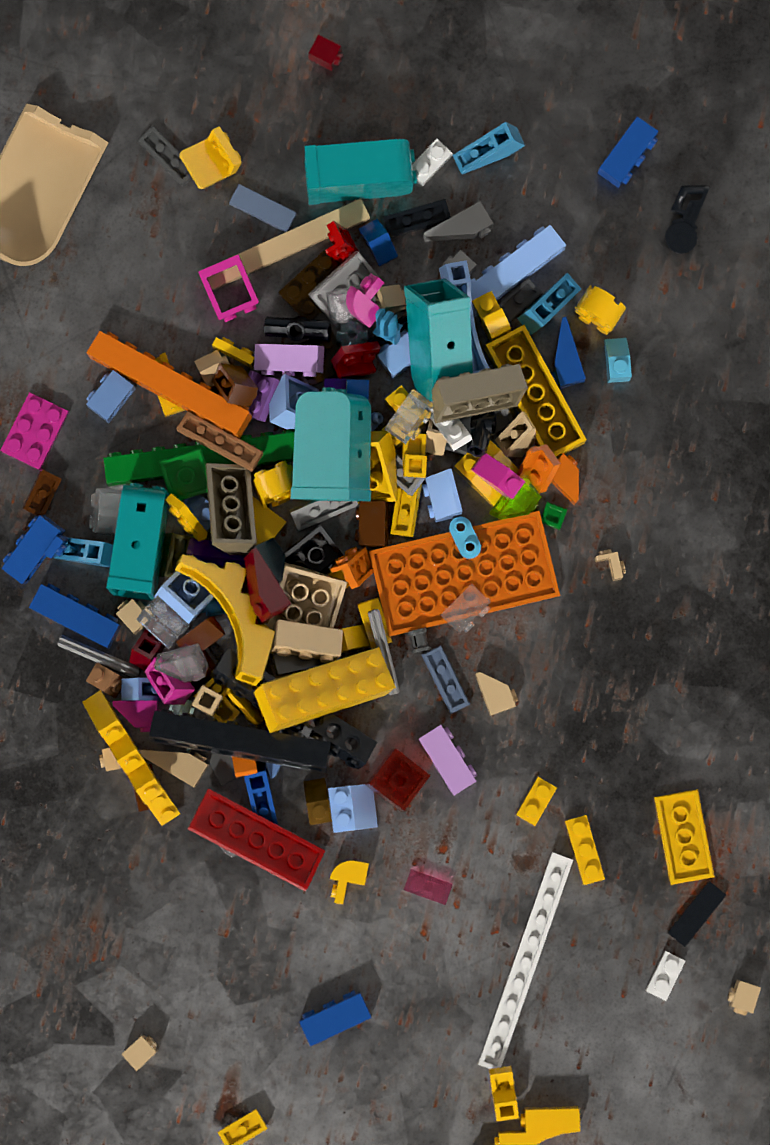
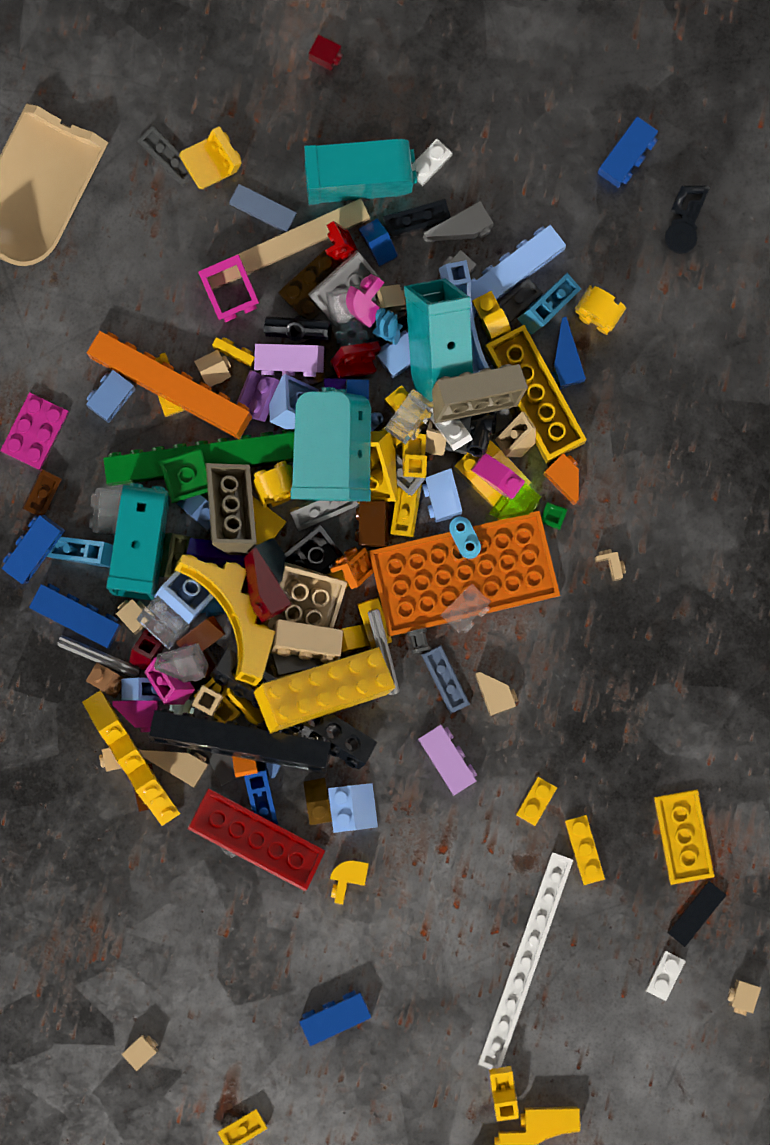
blue plate [44,534,69,559] -> none
yellow plate [165,494,207,542] -> none
medium nougat tile [176,411,264,472] -> none
reddish brown brick [212,363,258,407] -> none
clear red brick [365,748,431,812] -> none
clear pink plate [404,869,453,905] -> none
dark azure slope [453,122,525,174] -> none
orange bracket [517,444,561,494] -> none
medium azure slope [604,338,632,383] -> none

